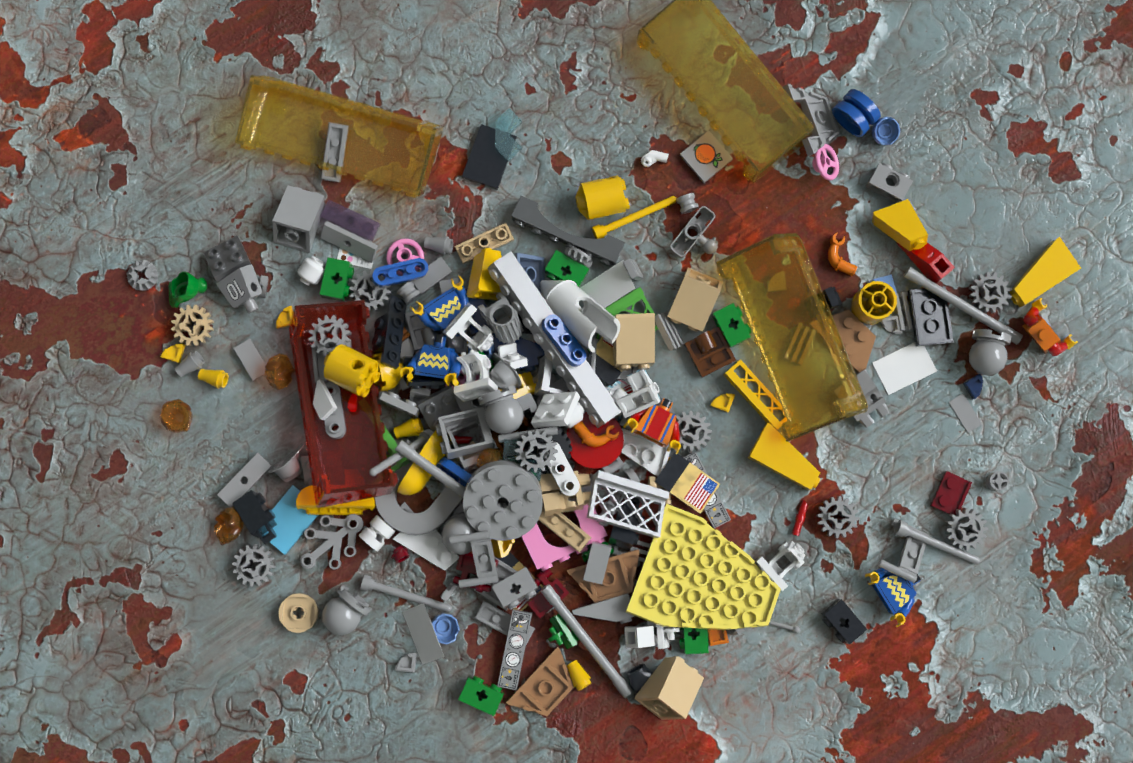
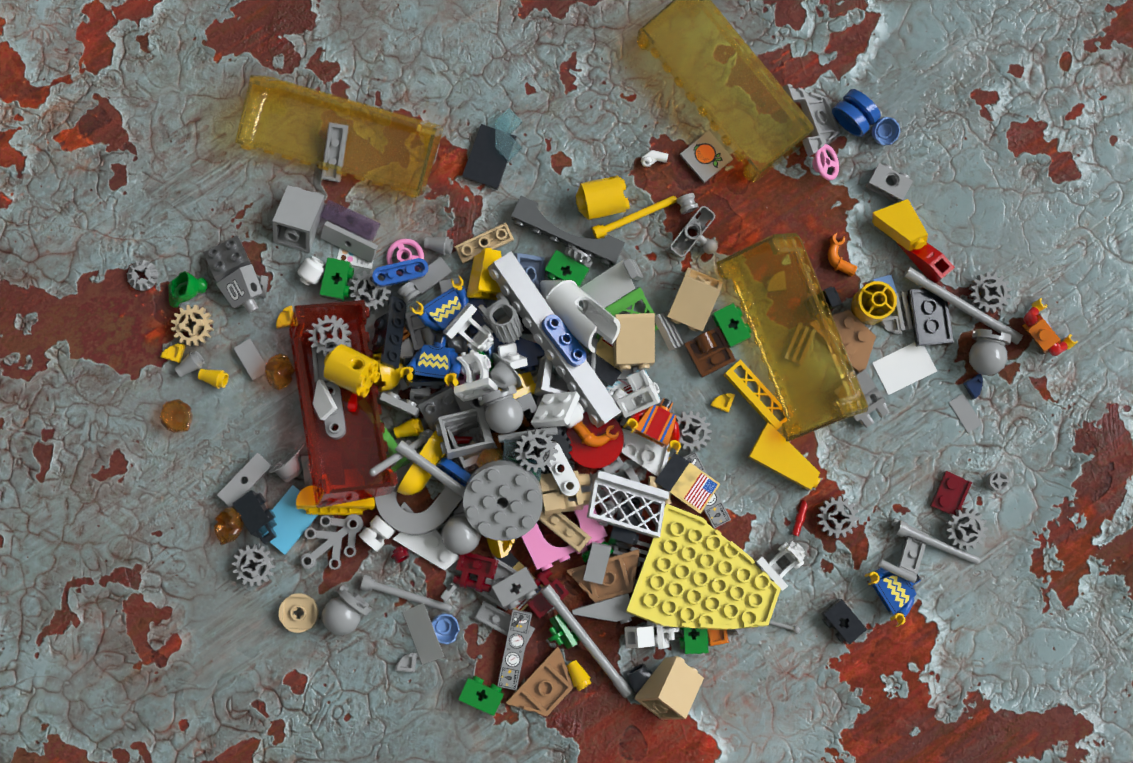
light grey plate [449,531,499,588] -> none
yellow slope [1009,237,1081,308] -> none

